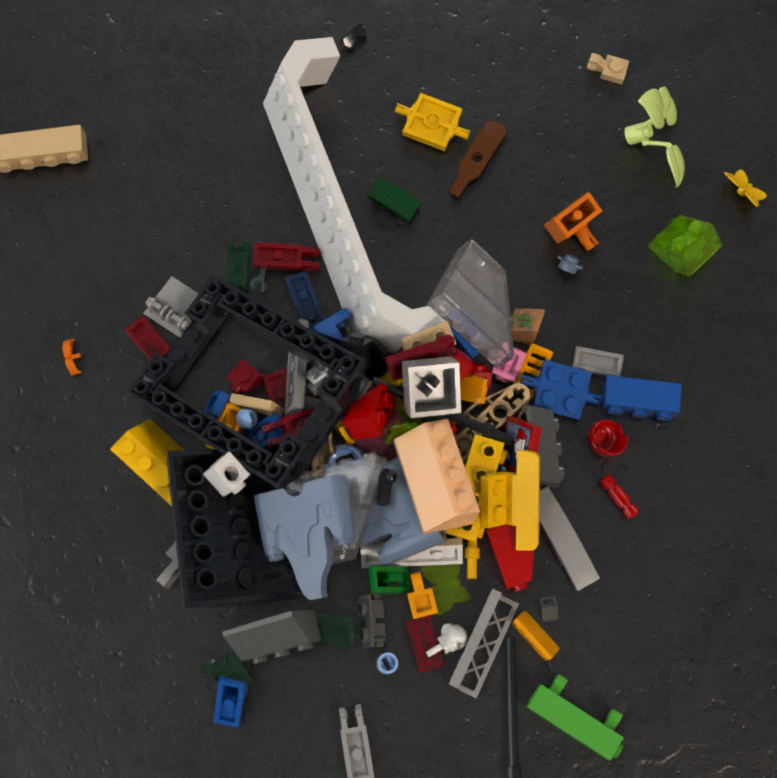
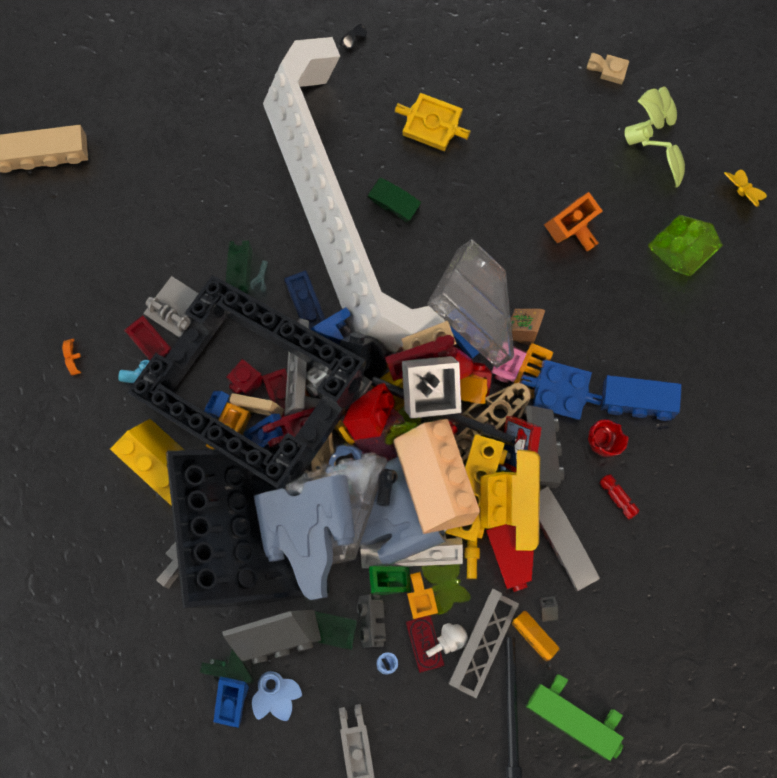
white brick [203,451,250,497] -> none
light blue hinge [236,408,258,429] -> none
dark red hinge [253,242,320,271] -> none
reddish brown piece [449,121,507,198] -> none
sand blue plate [557,254,583,274] -> none
light grey tile [572,346,624,378] -> none
none -> medium azure arm [118,360,149,383]
none -> light blue plate [252,671,302,721]

